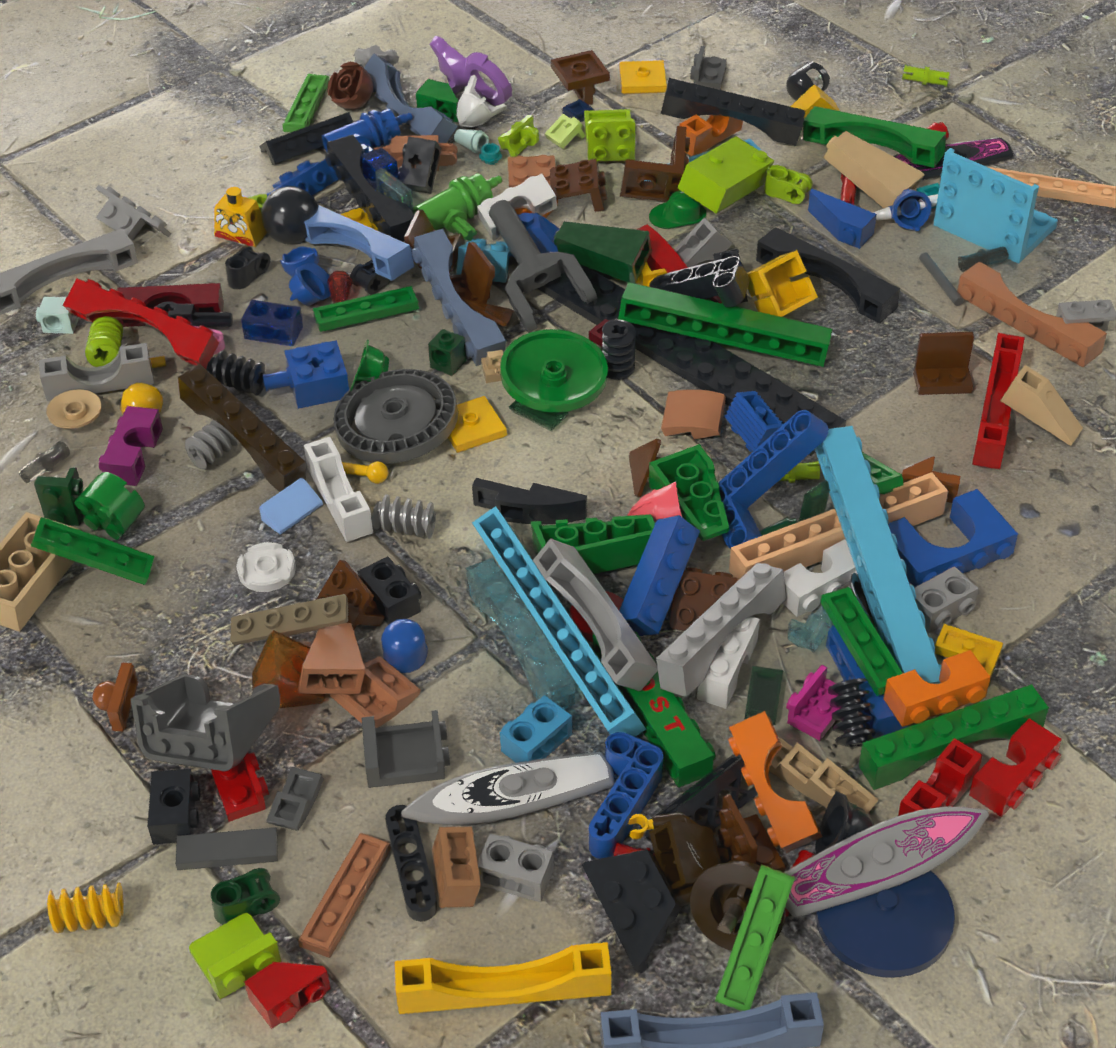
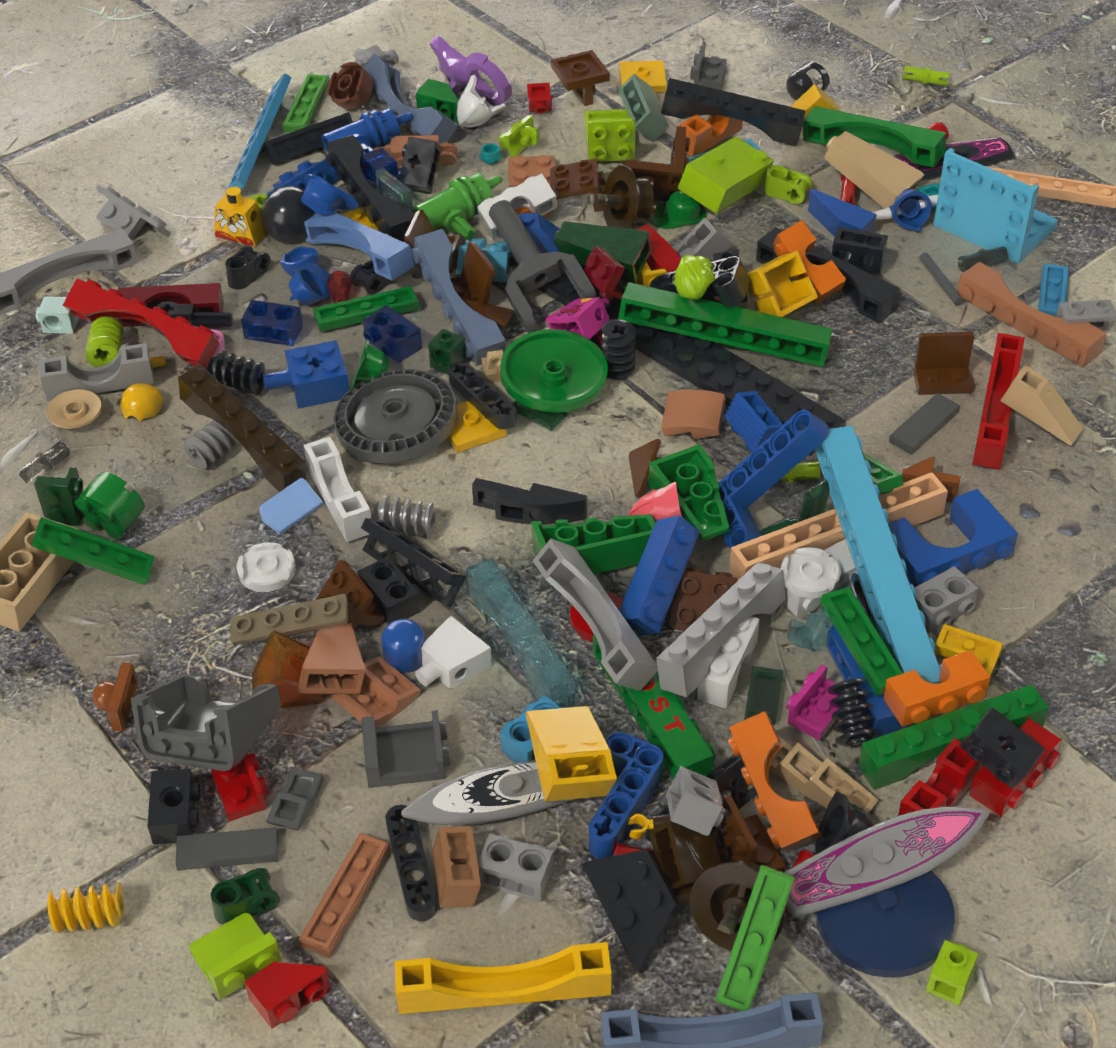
magenta arch [99,406,163,486] -> none
yellow bar [342,461,389,484] -> none
light aqua cone [454,129,489,153] -> none
medium azure brick [472,506,646,737] -> none
yellowish green bracket [545,114,585,149] -> none
dark blue tile [562,99,594,123] -> none
none -> dark azure tile [227,73,292,189]
none -> blue piece [301,174,358,215]
none -> black fence [361,518,467,607]
none -> clear blue brick [363,305,422,363]
none -> white torso [415,616,492,688]
none -> black beam [448,362,517,429]
none -> yellow slope [526,706,617,802]
none -> red bracket [527,82,552,114]
none -> dark pink torso [546,295,610,339]
none -> dark red bracket [583,246,625,300]
none -> dark brown piece [588,165,657,229]
none -> sand green brick [618,74,669,142]
none -> light grey brick [666,766,725,836]
none -> lime hair [674,255,715,300]
none -> orange arch [773,220,846,305]
none -> white tile [781,547,841,599]
none -> black brick [832,227,888,275]
none -> dark grey tile [889,393,960,455]
none -> lime brick [926,940,978,1006]
none -> black brick [960,707,1045,789]
none -> dark azure tile [1038,264,1069,316]

